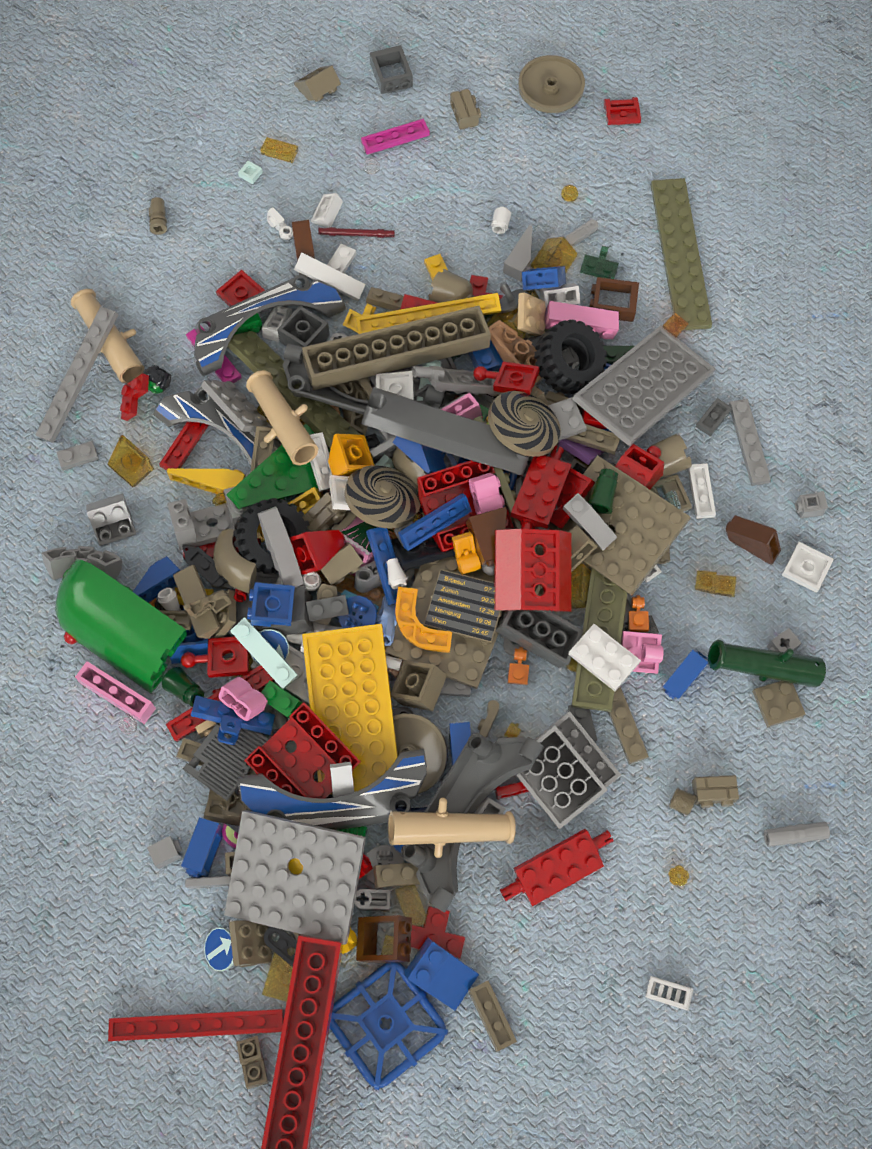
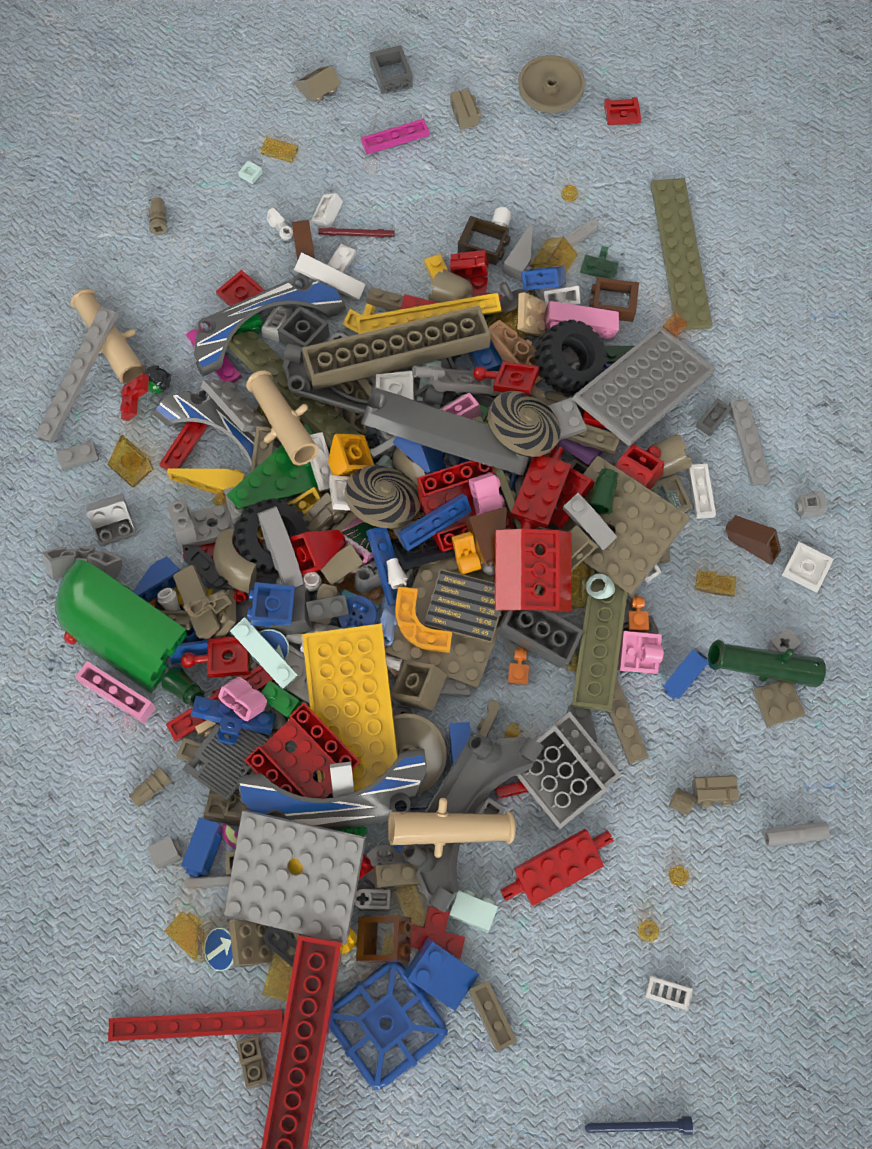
white plate [568,624,641,691] -> none
none -> dark tan axle [129,766,173,807]
none -> clear yellow slope [164,911,205,964]
none -> light aqua brick [449,890,498,933]
none -> red brick [450,250,489,279]
none -> dark brown window [457,216,511,266]
none -> dark blue piece [585,1116,693,1135]
none -> light aqua piece [586,574,615,599]
none -> clear yellow plate [638,920,659,942]

